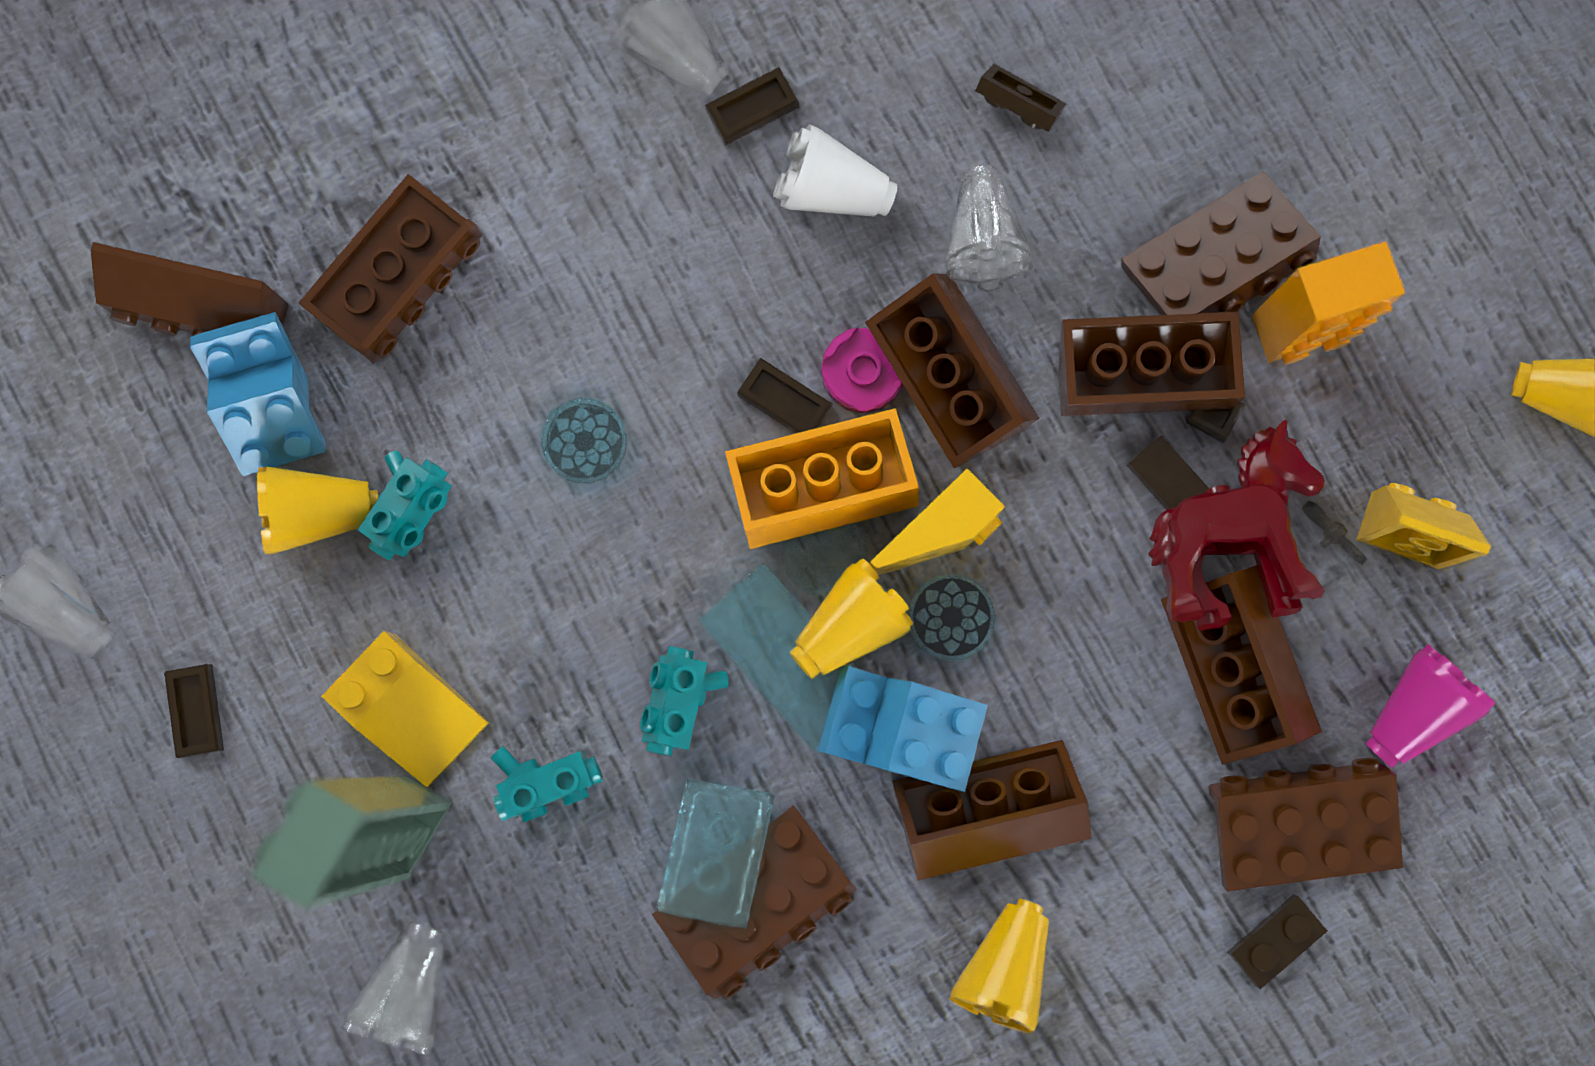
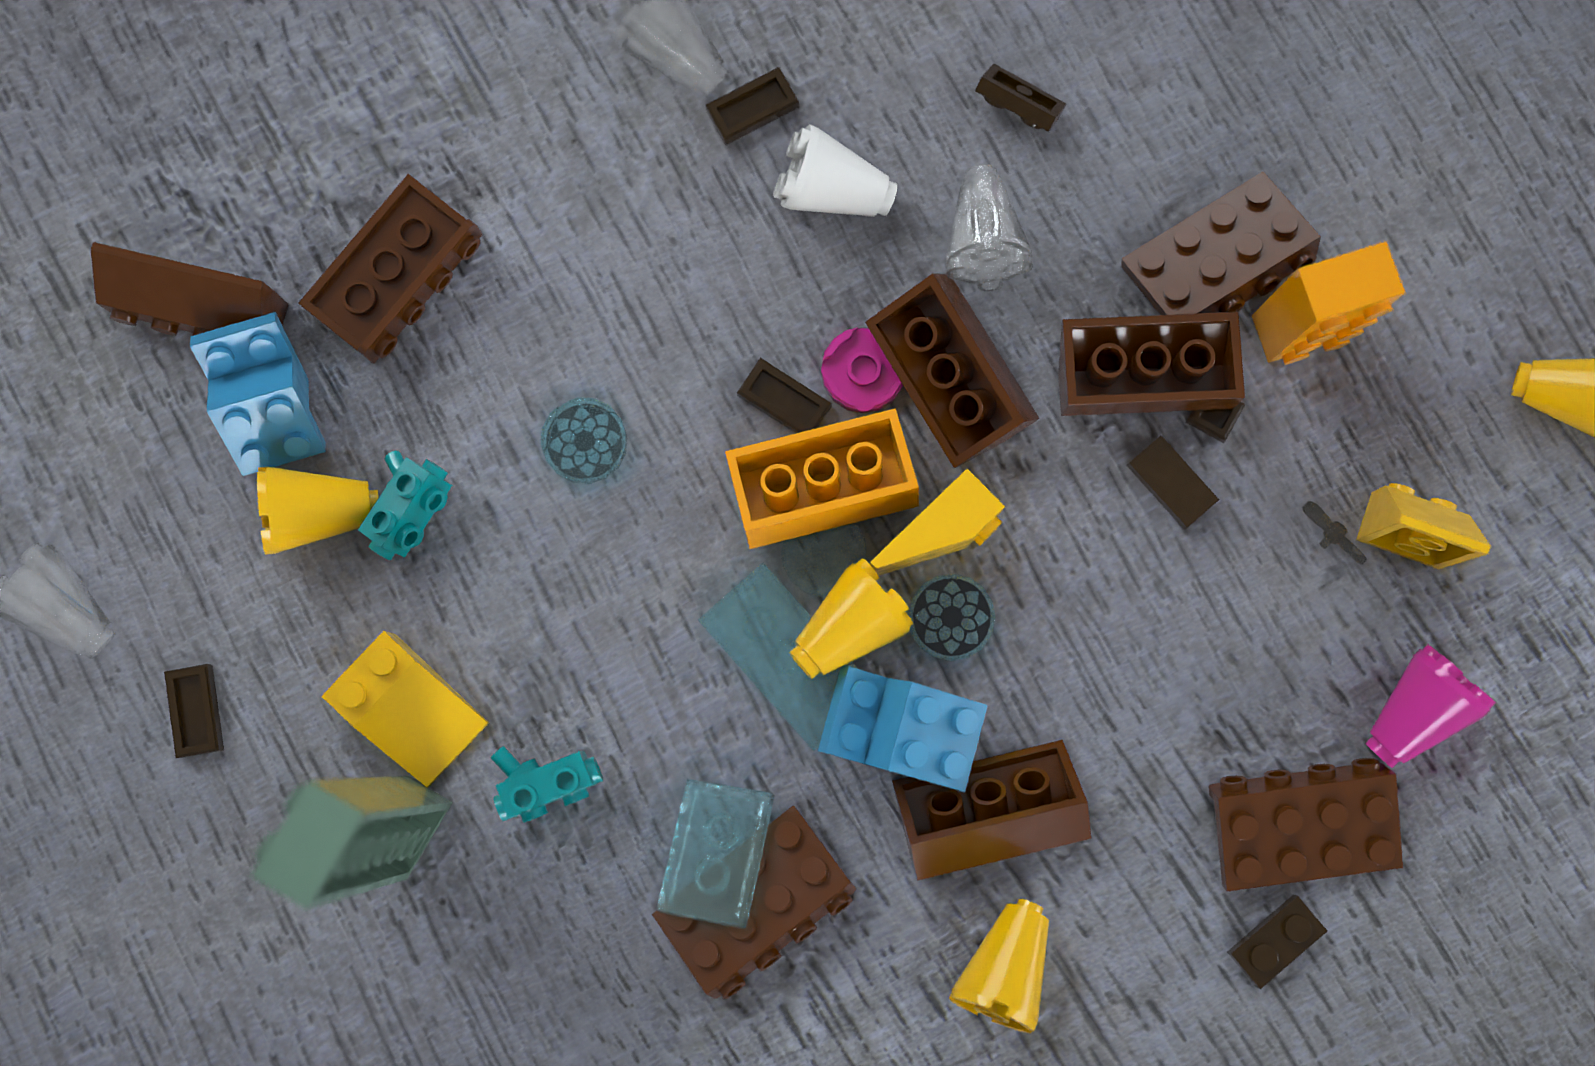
clear cone [341,922,444,1057] -> none
teal brick [640,646,729,756] -> none
dark red animal [1148,420,1325,631] -> none
reddish brown slope [1161,565,1322,764] -> none

